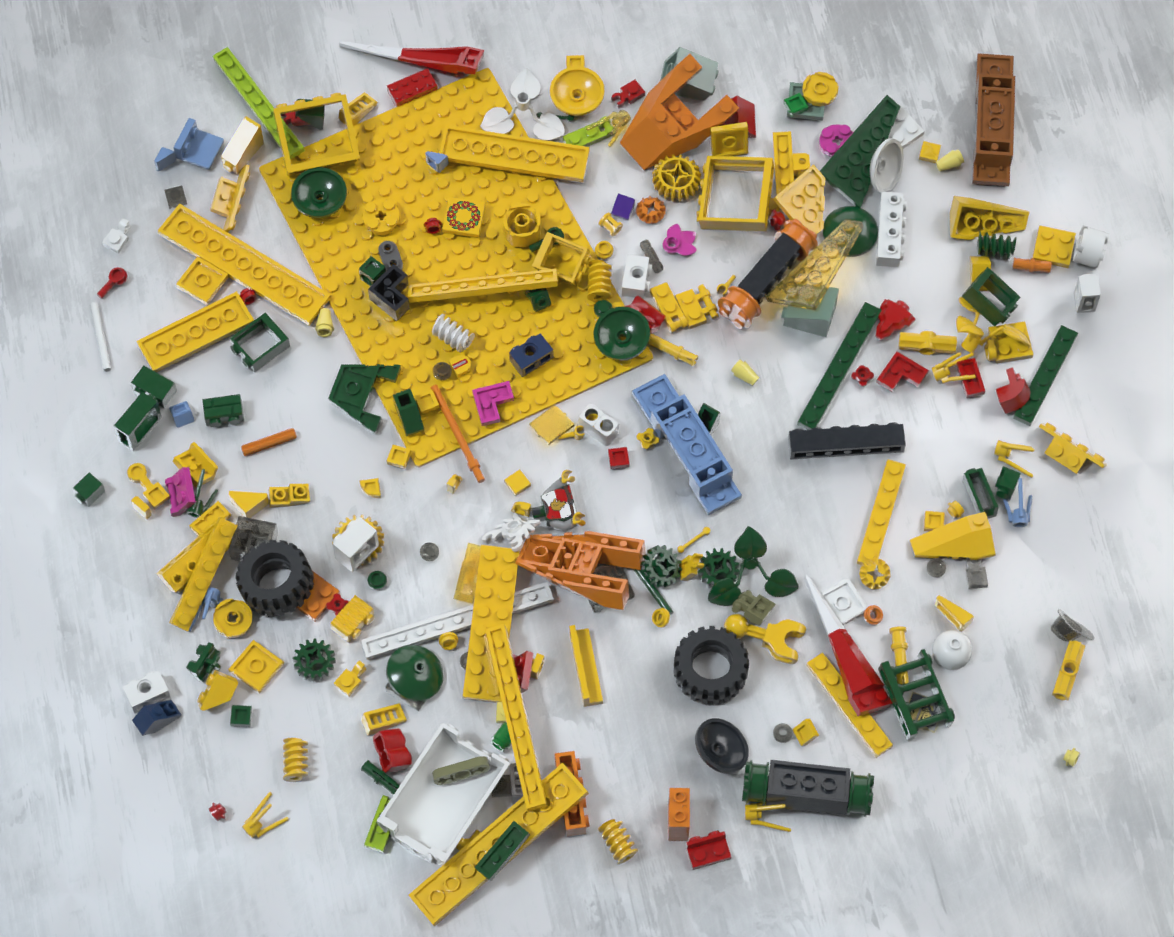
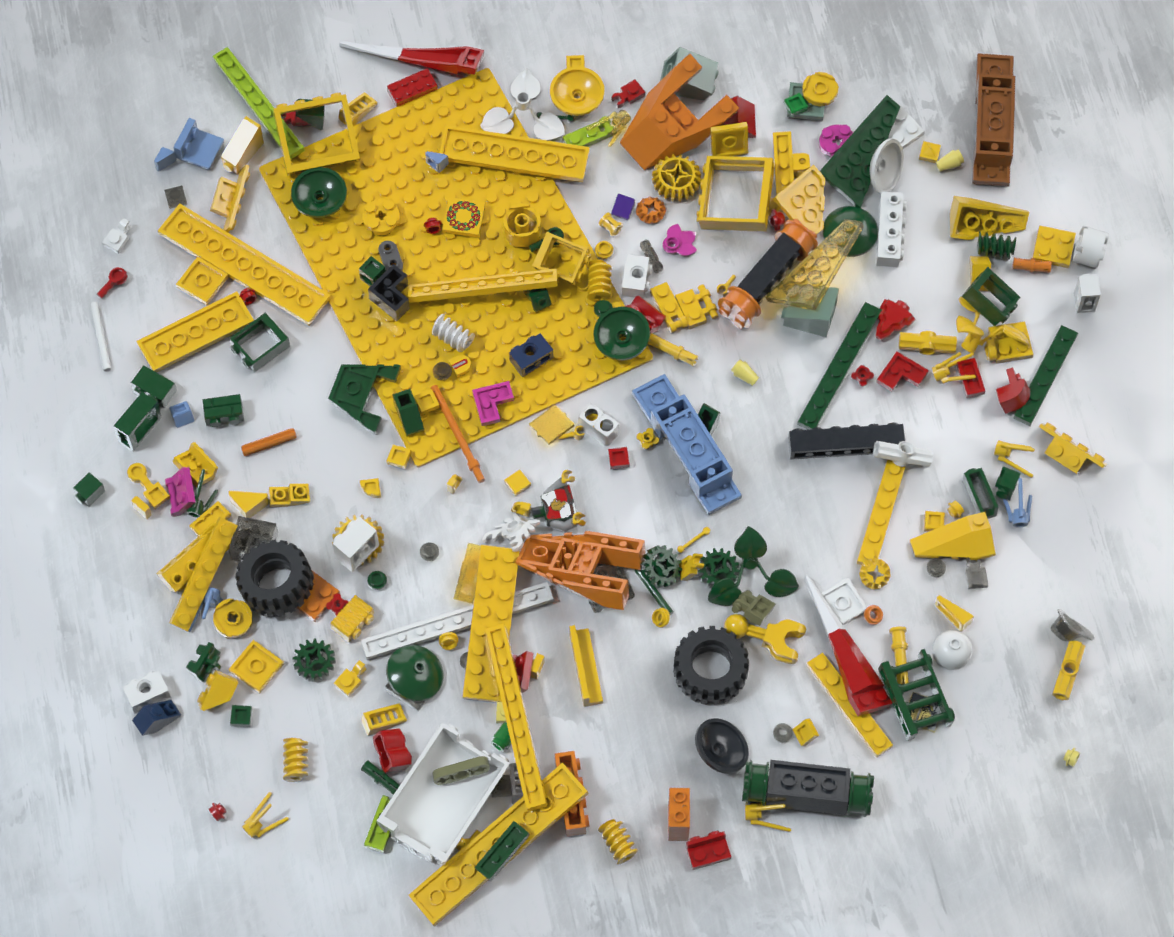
light yellow cone [315,308,334,337] -> none
none -> white piece [873,441,933,467]

